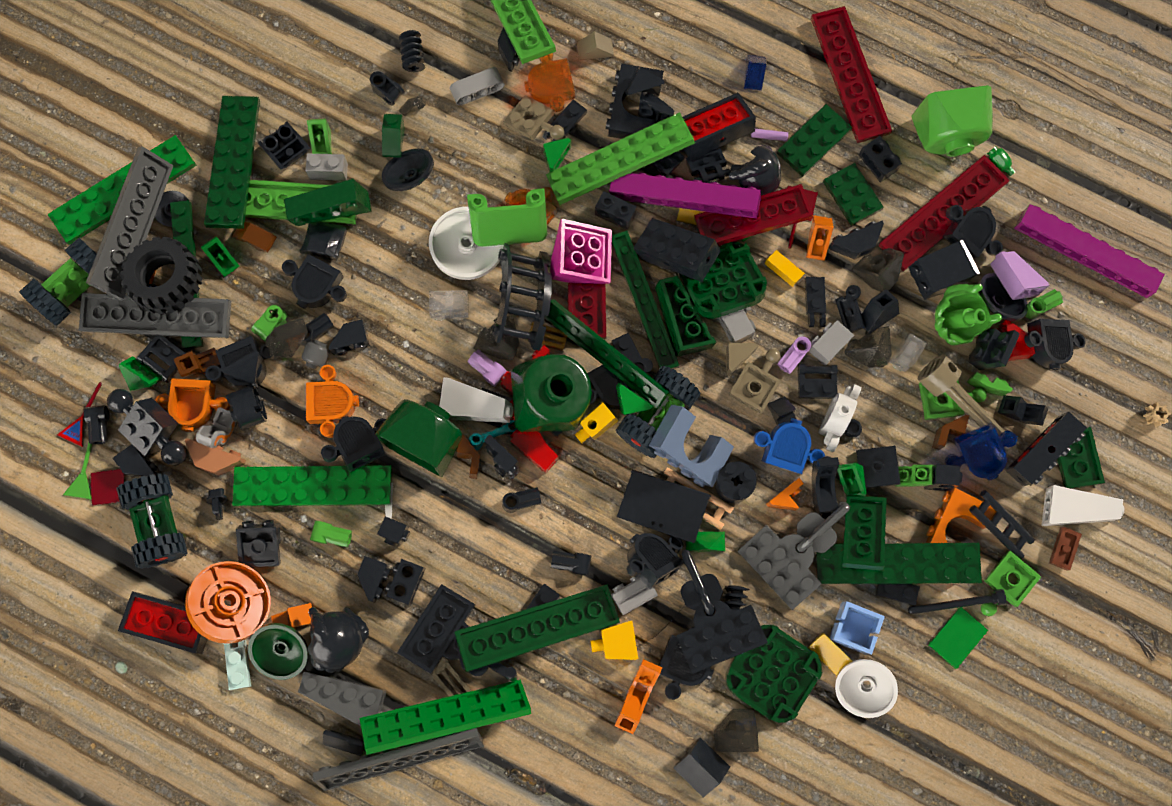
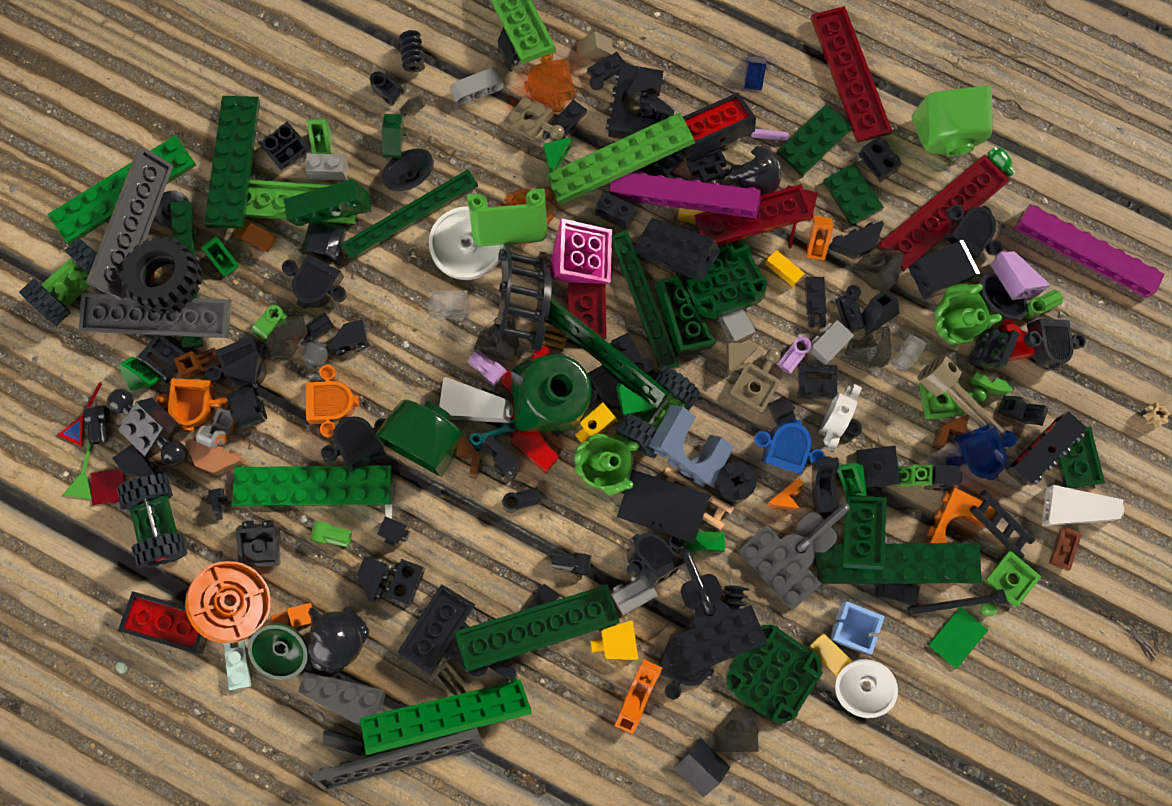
none -> dark green plate [341,169,478,261]
none -> bright green piece [574,433,639,495]
none -> black hinge [587,52,626,90]

